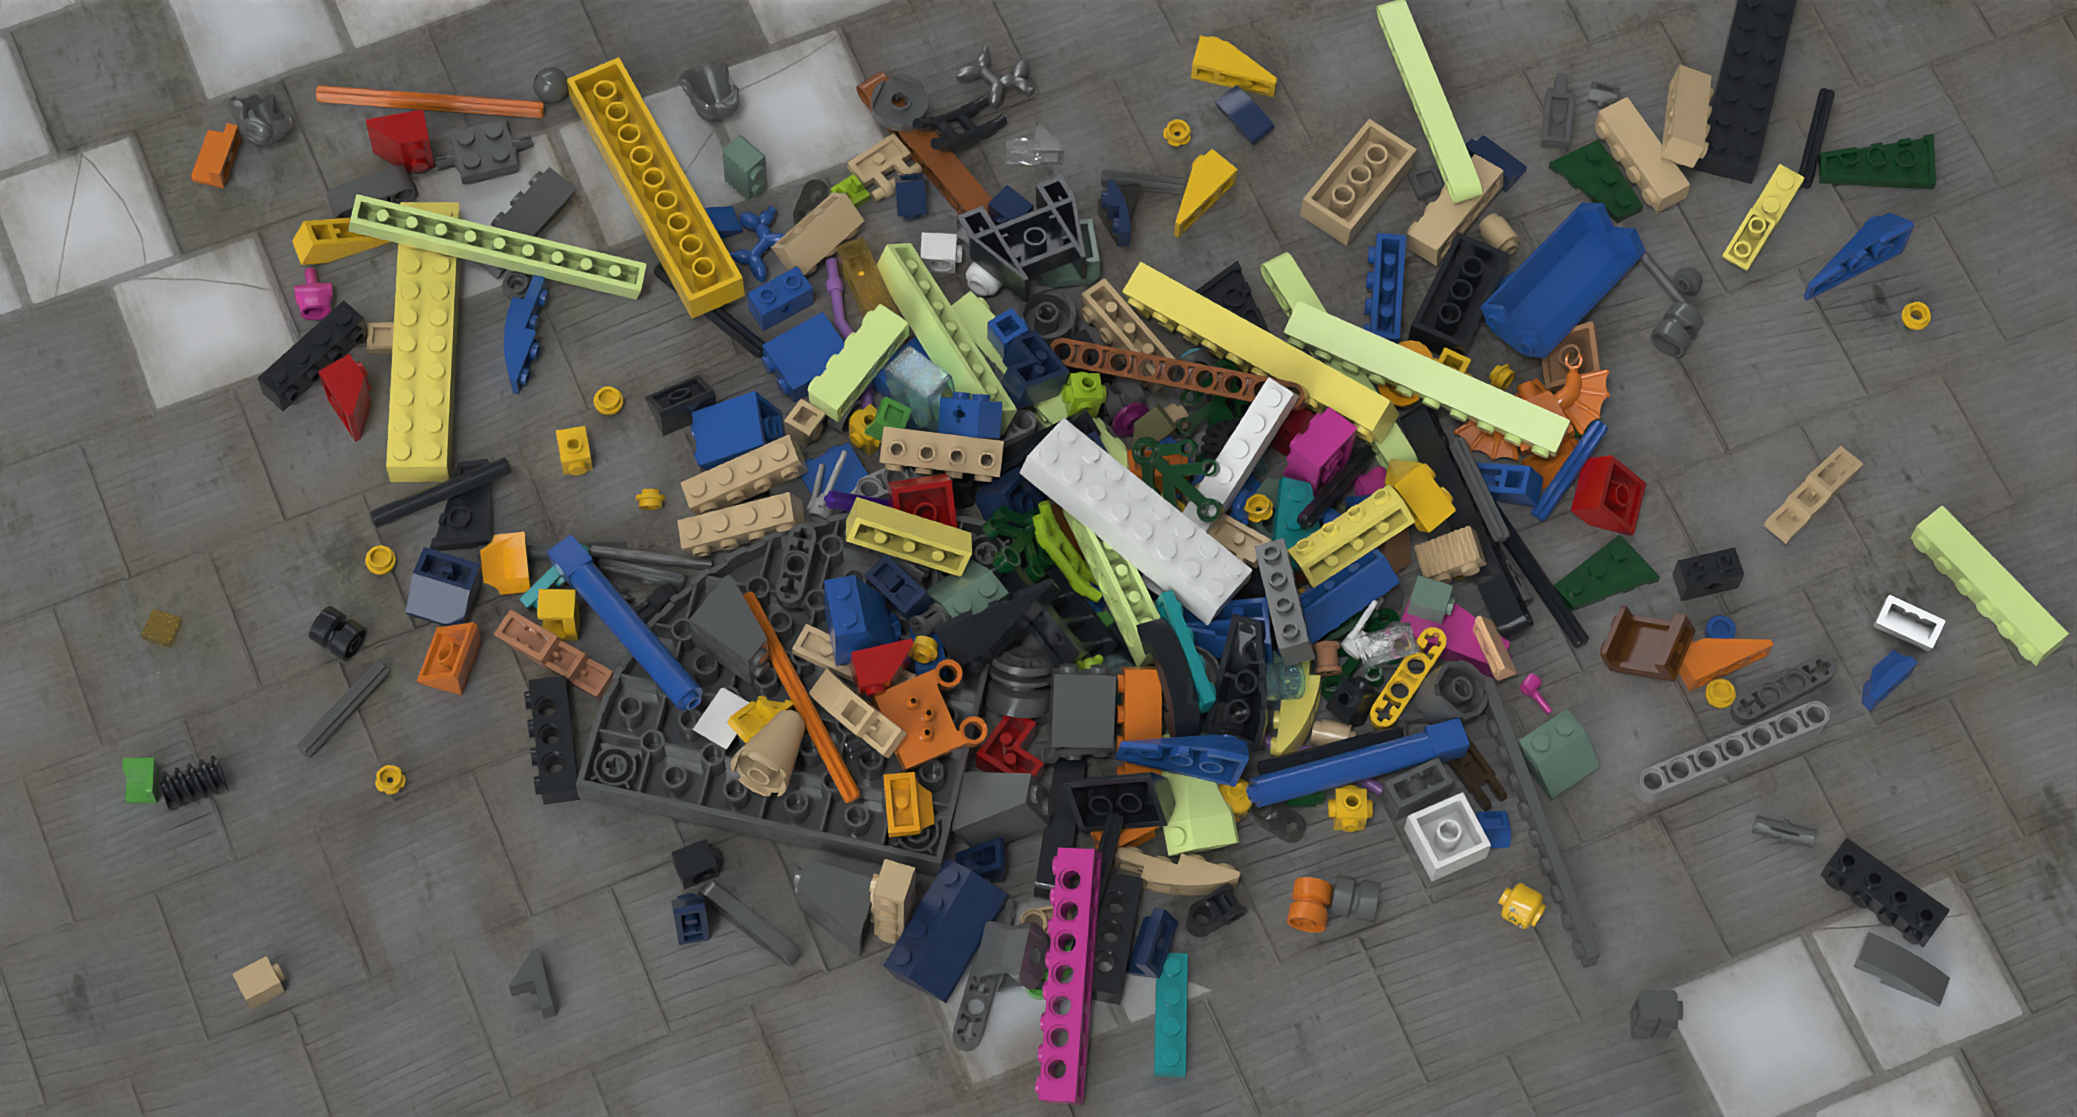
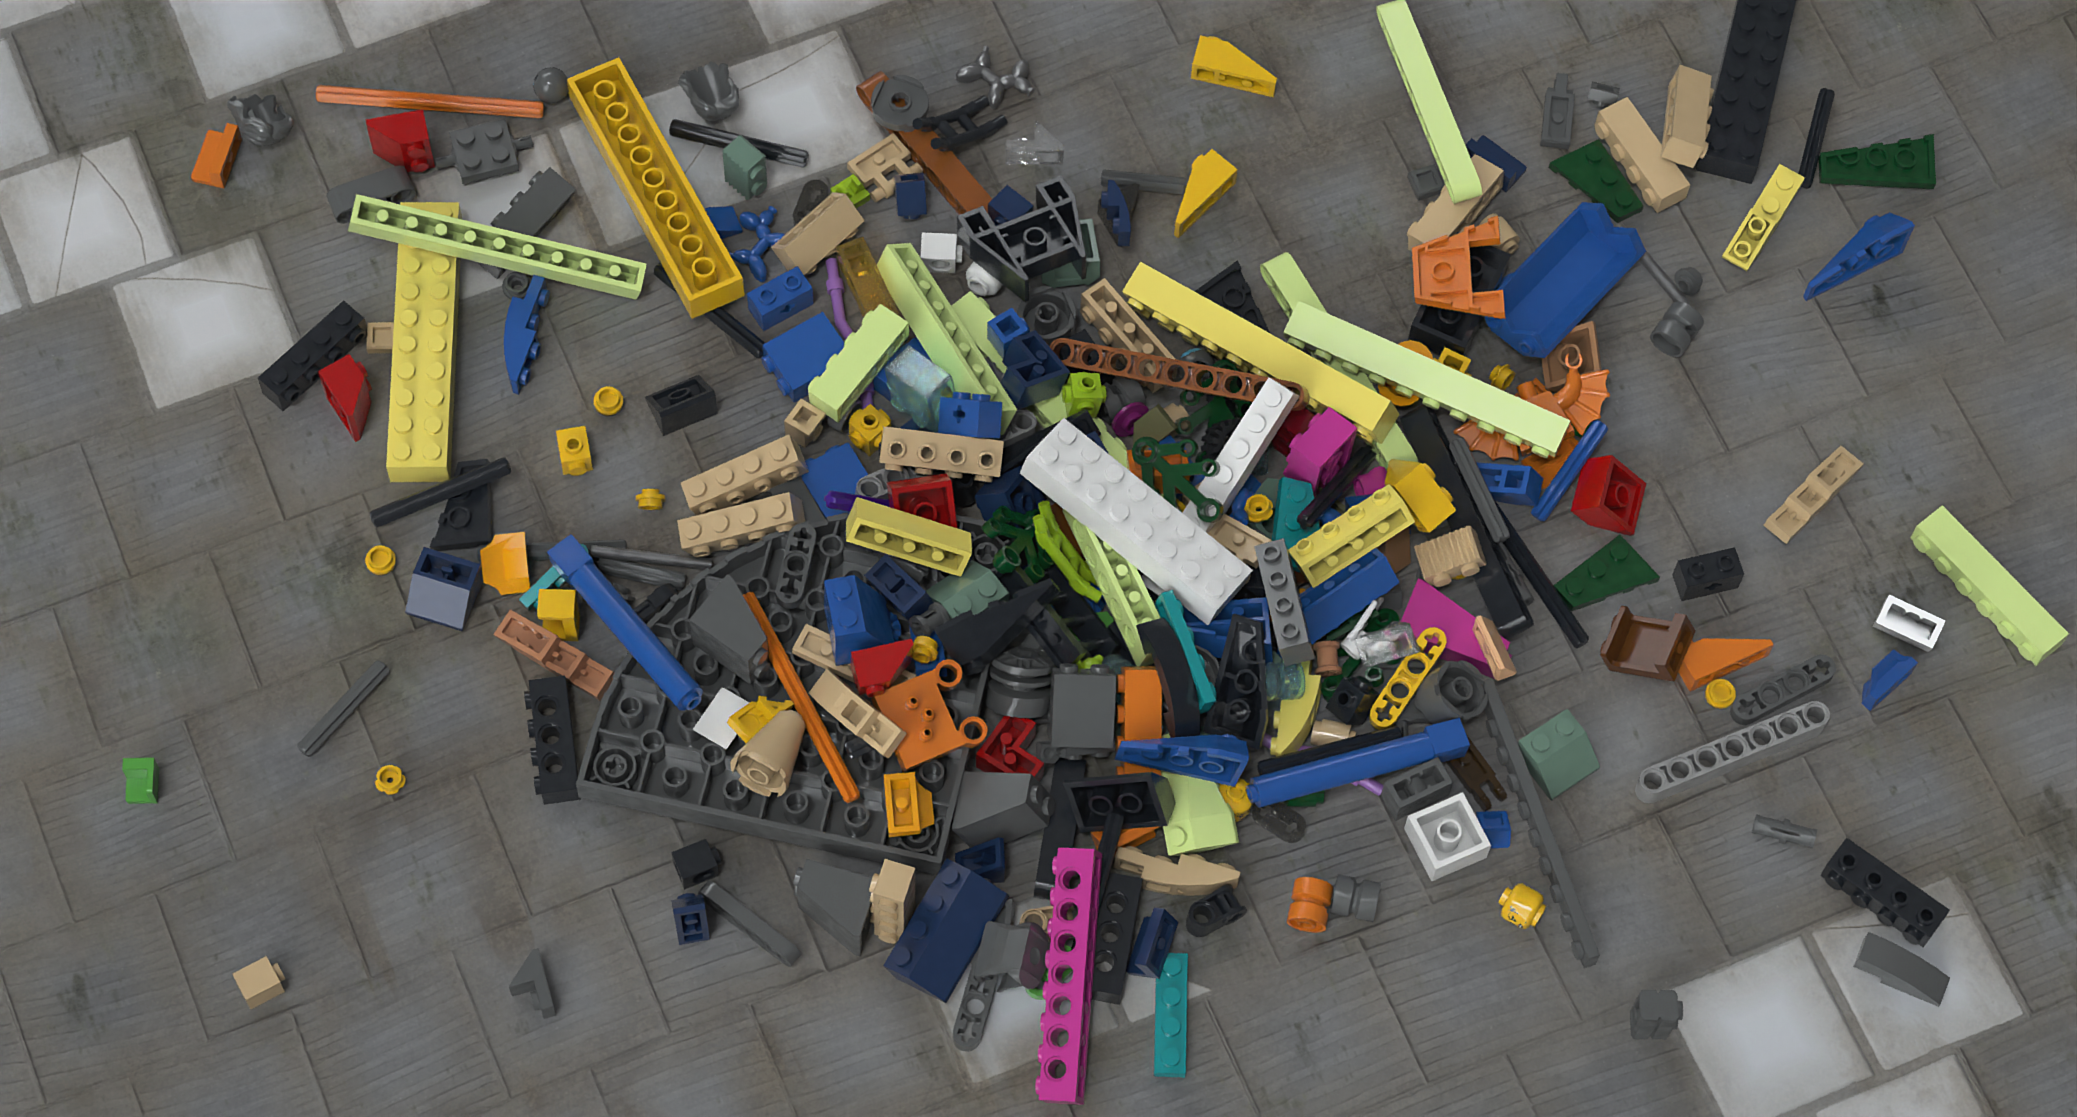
clear yellow tile [141,609,183,648] -> none
black piece [160,755,229,810] -> none
yellow slope [292,218,390,265] -> none
dark pink piece [294,268,333,320] -> none
black wheel [309,606,367,661] -> none
orange slope [417,622,482,695] -> none
blue slope [691,391,785,471] -> none
light grey plant [806,450,856,522] -> none
bright green panel [864,396,912,441] -> none
yellow plate [1163,119,1191,147] -> none
dark blue slope [1215,85,1275,145] -> none
tan brick [1300,119,1417,246] -> none
yellow brick [1328,785,1373,832] -> none
blue brick [1363,233,1406,344] -> none
sand green brick [1407,575,1456,624] -> none
dark pink hand [1520,673,1553,715] -> none
blue tile [1704,615,1736,639] -> none
yellow plate [1901,302,1931,330] -> none
none -> black axle [669,119,809,167]
none -> orange wing [1412,216,1506,319]

